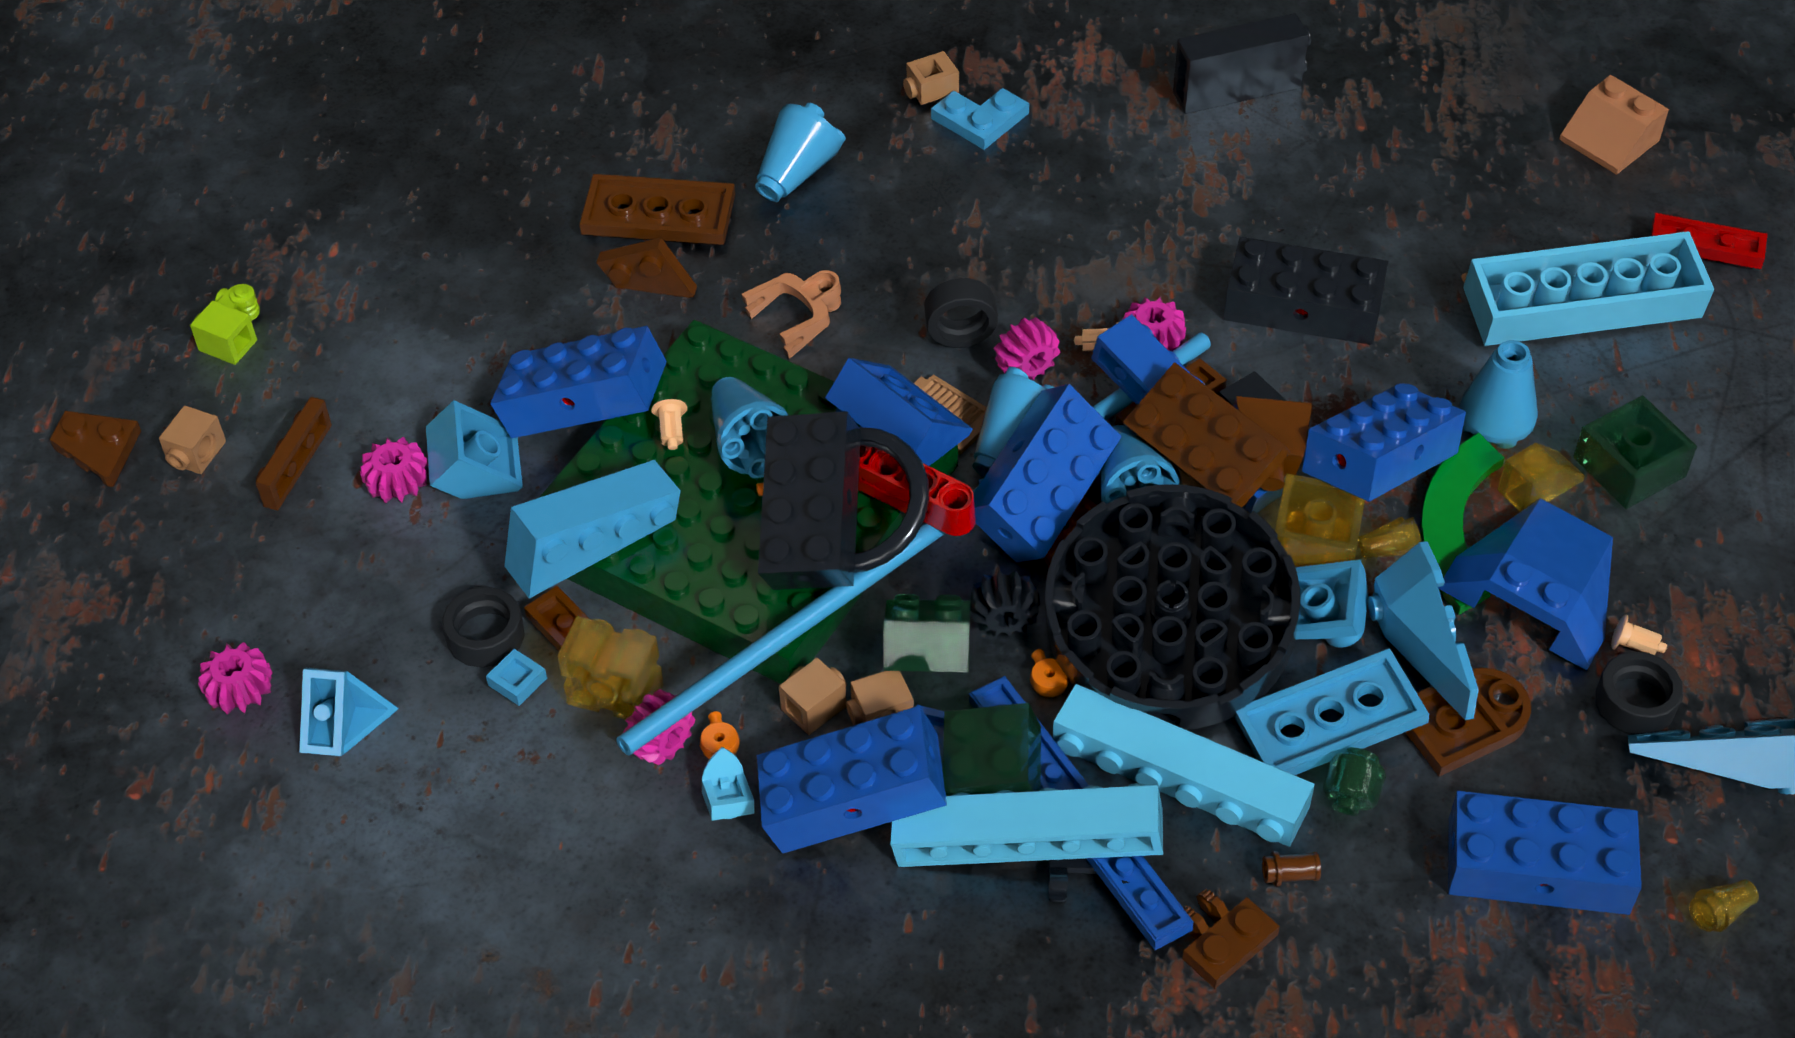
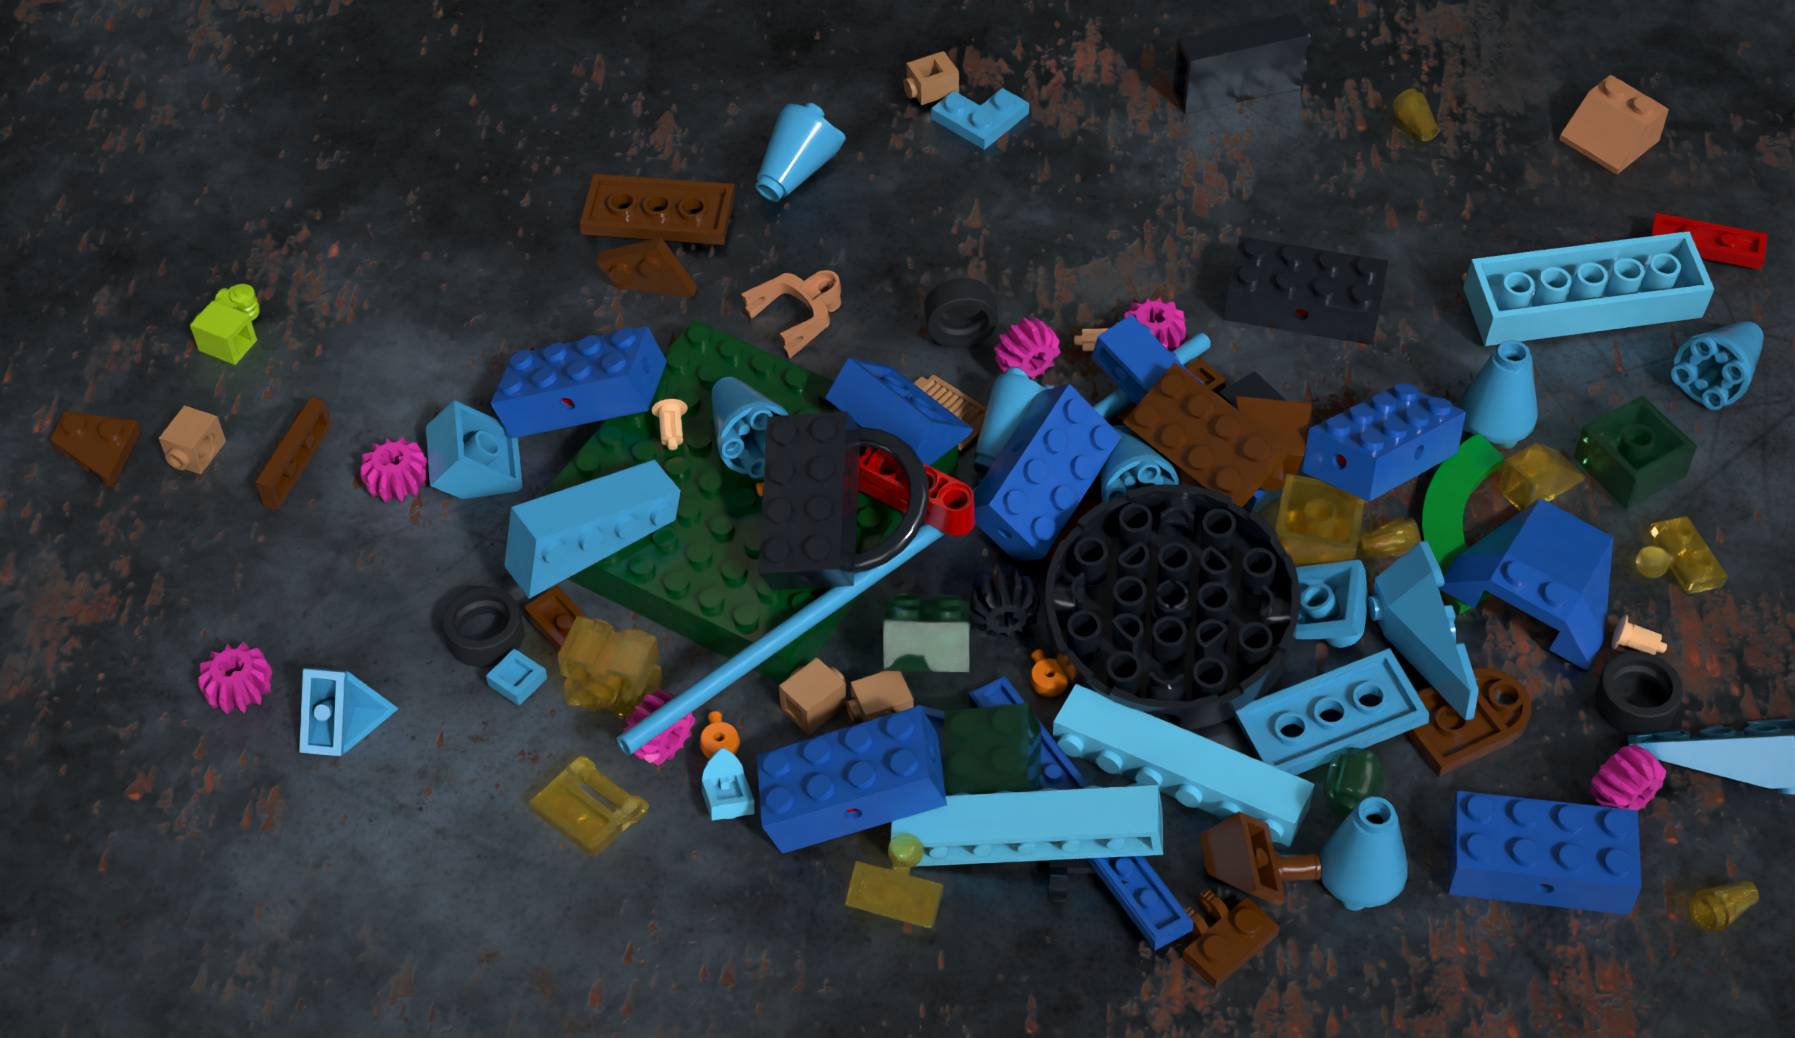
none -> clear yellow plate [530,755,649,859]
none -> clear yellow plate [845,833,944,929]
none -> reddish brown slope [1199,811,1286,906]
none -> dark azure cone [1319,797,1408,911]
none -> clear yellow cone [1393,89,1440,142]
none -> dark pink gear [1589,744,1666,810]
none -> clear yellow plate [1636,516,1728,594]
none -> dark azure cone [1671,321,1764,410]

